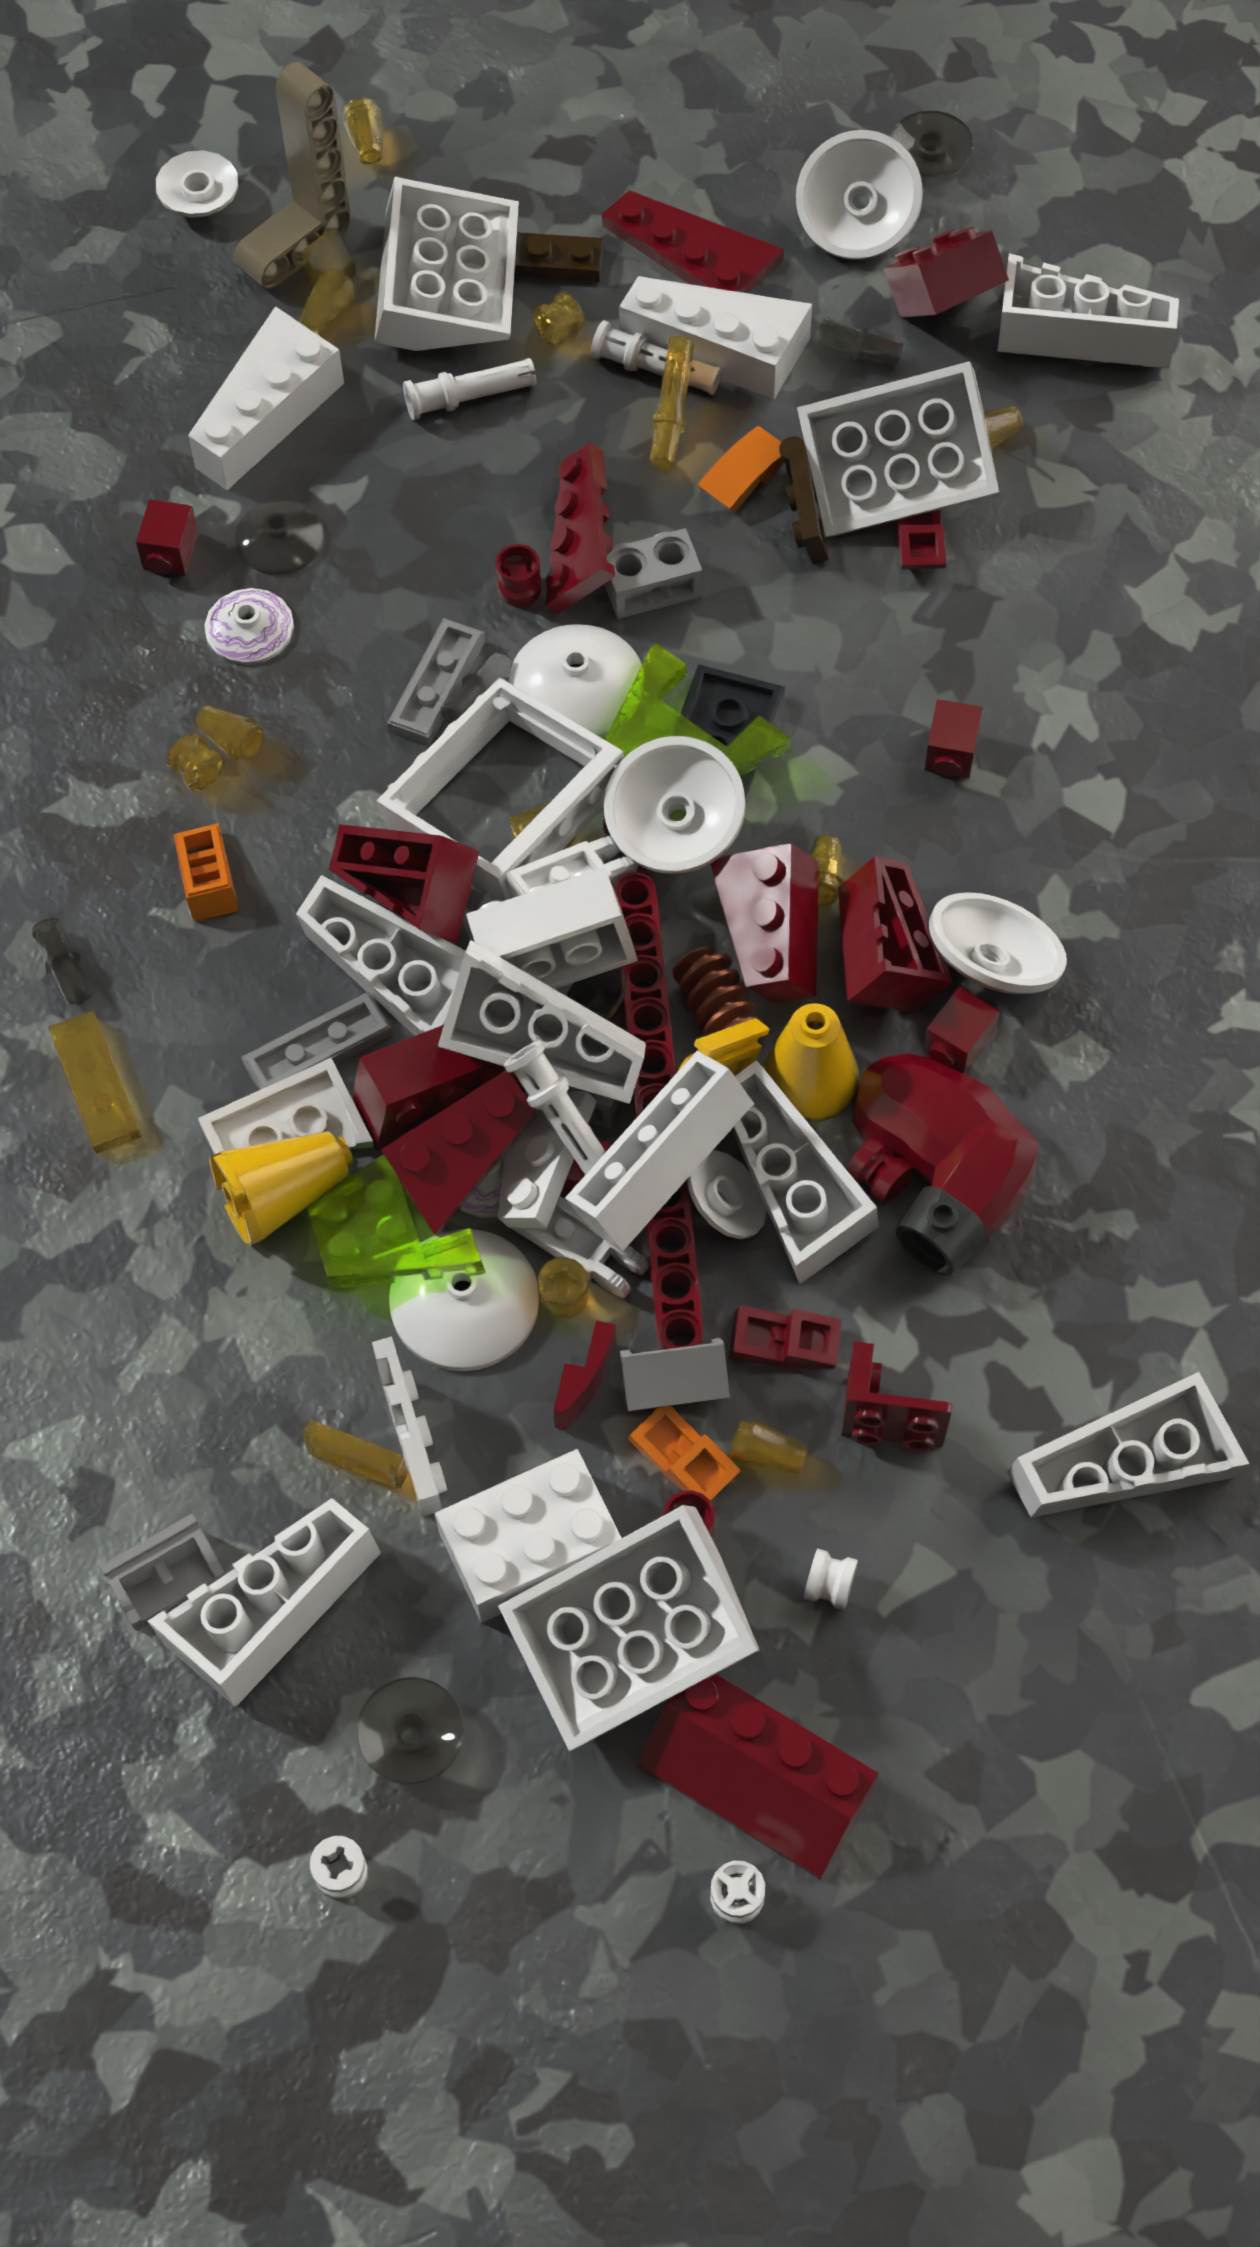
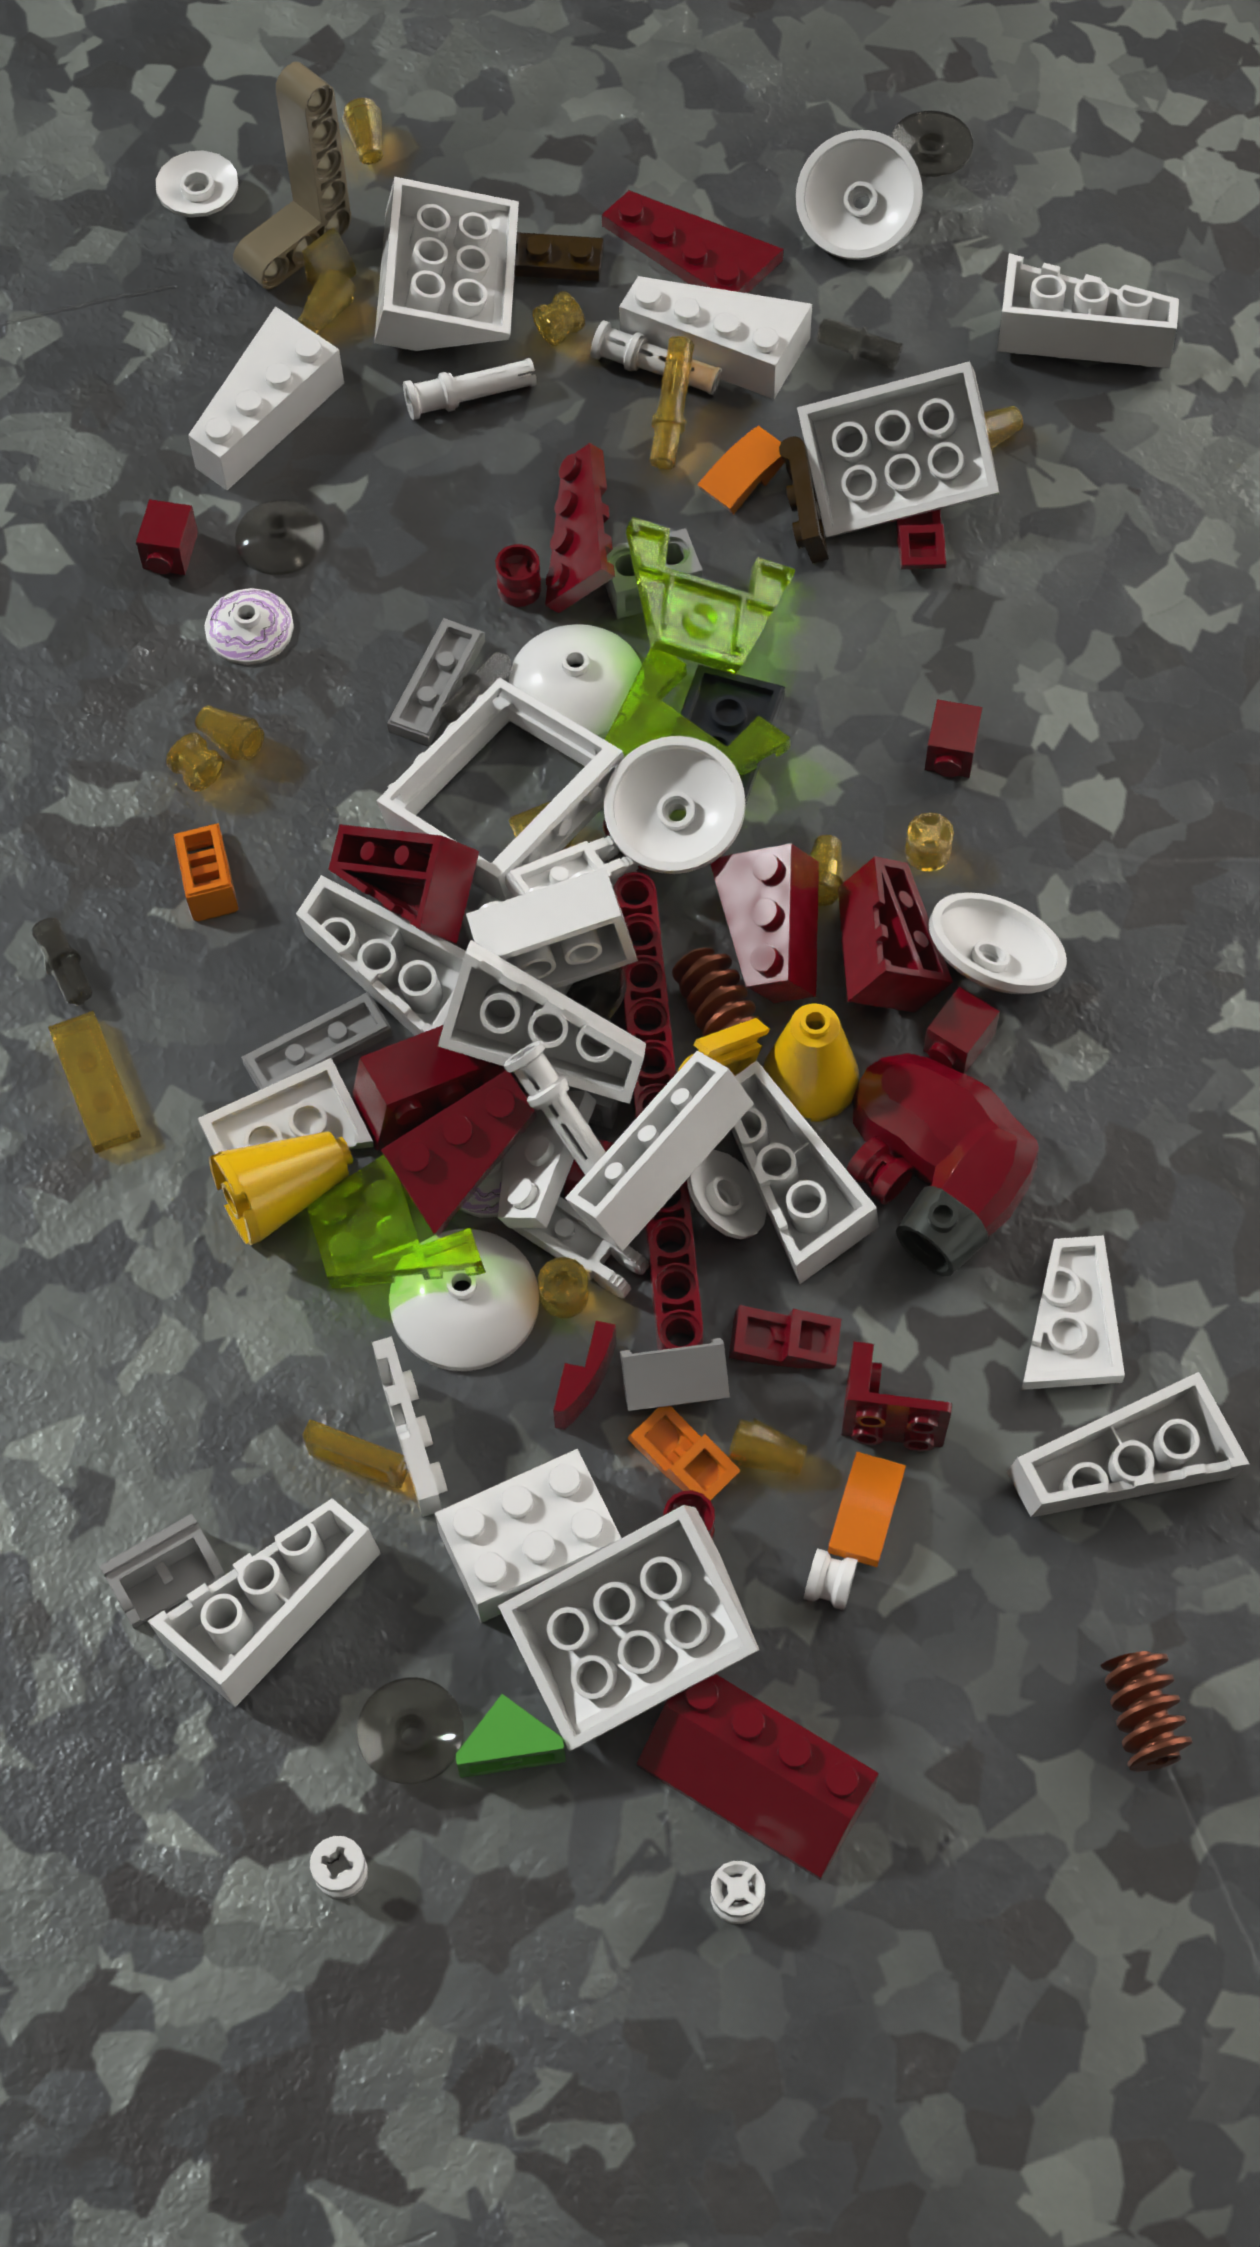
dark red brick [883,227,1009,317] -> none
none -> bright green slope [456,1694,566,1778]
none -> clear neon green wing [626,517,795,675]
none -> orange slope [827,1451,906,1567]
none -> clear yellow wheel [905,812,954,872]
none -> white wing [1021,1235,1125,1390]
none -> copper piece [1101,1651,1193,1772]

